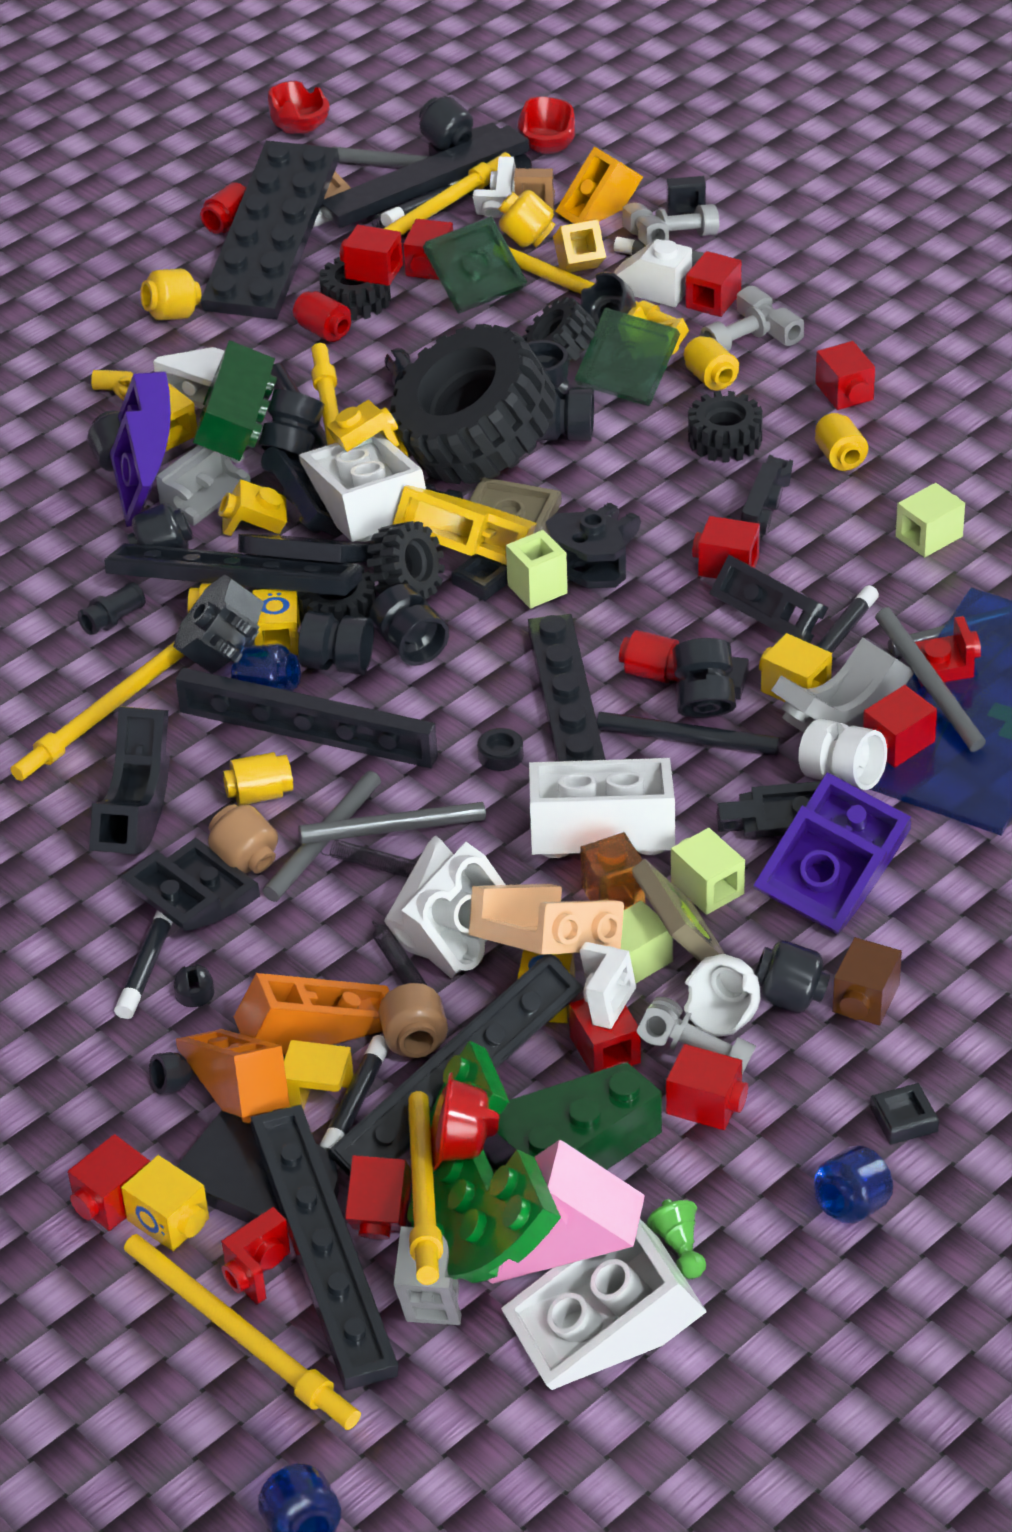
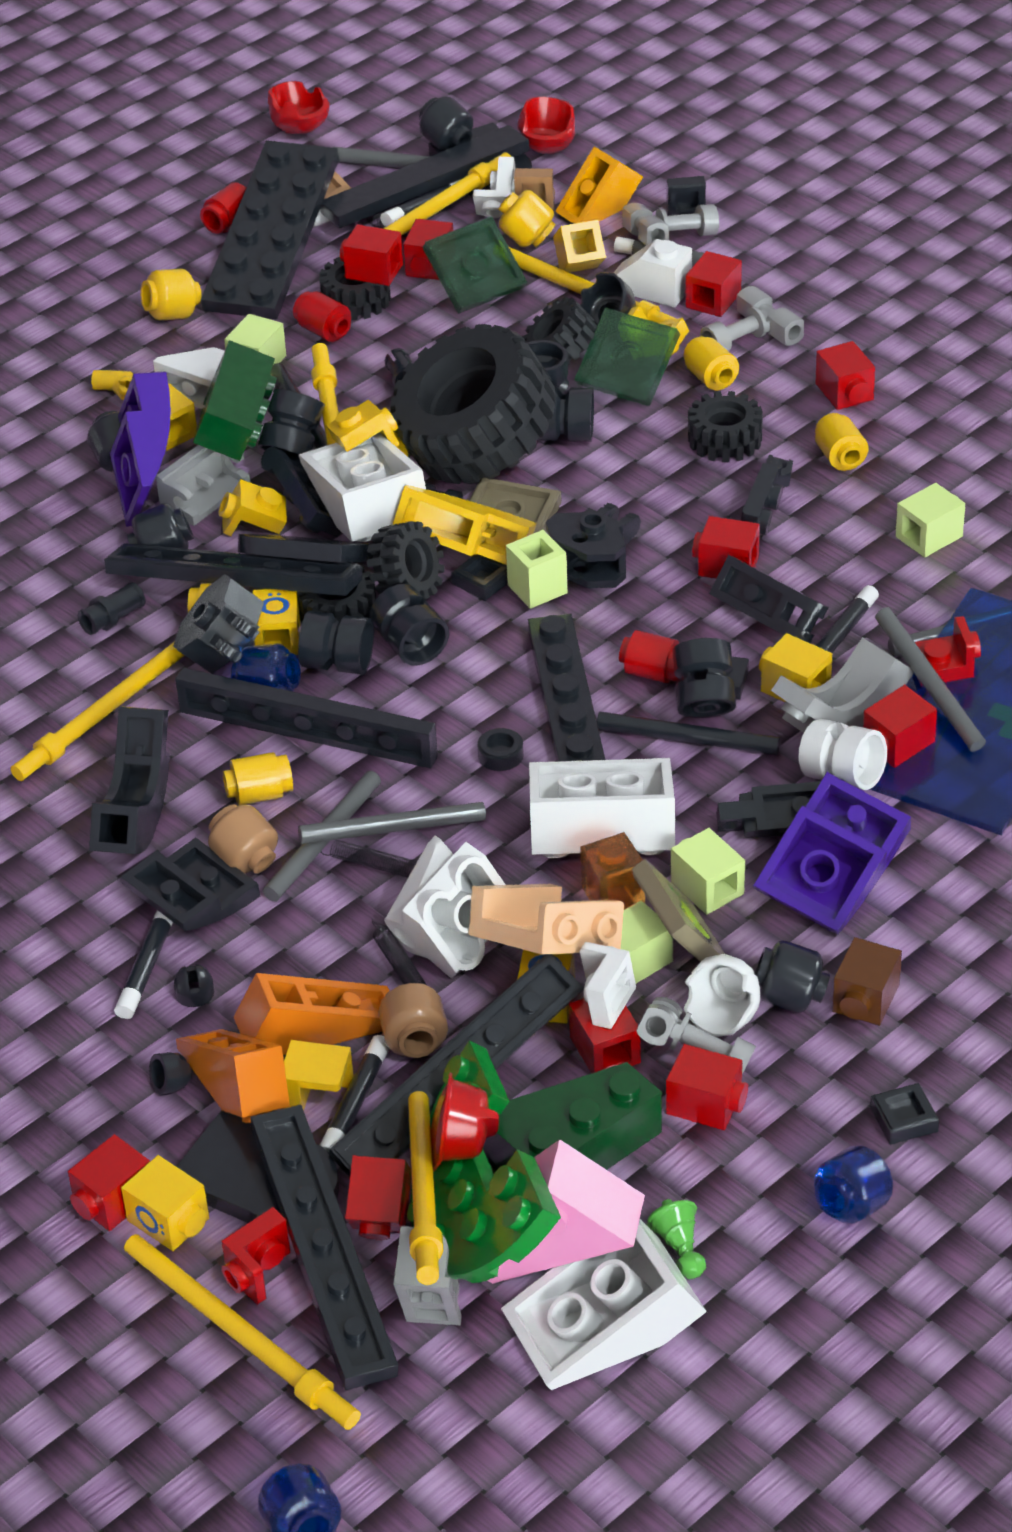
none -> yellowish green brick [224,314,286,364]

